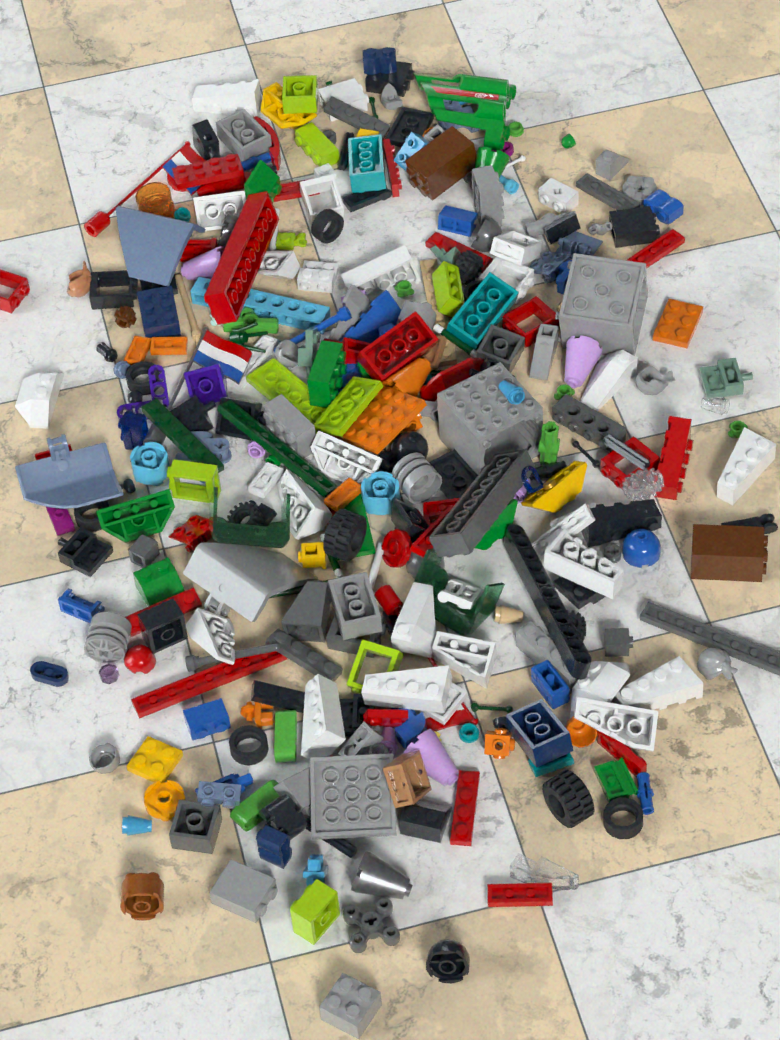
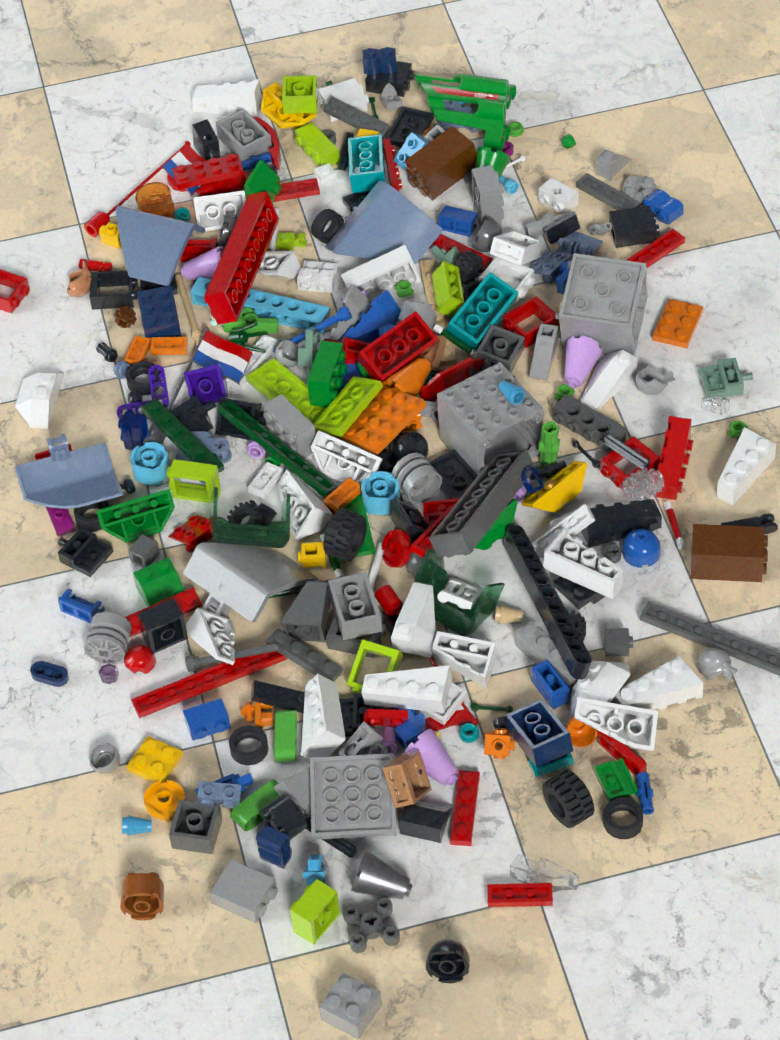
white window [300,174,344,225] -> none
none -> red axle [78,259,113,272]
none -> yellow brick [99,222,121,248]
none -> sand blue panel [325,181,443,264]
none -> red bar [664,501,686,550]

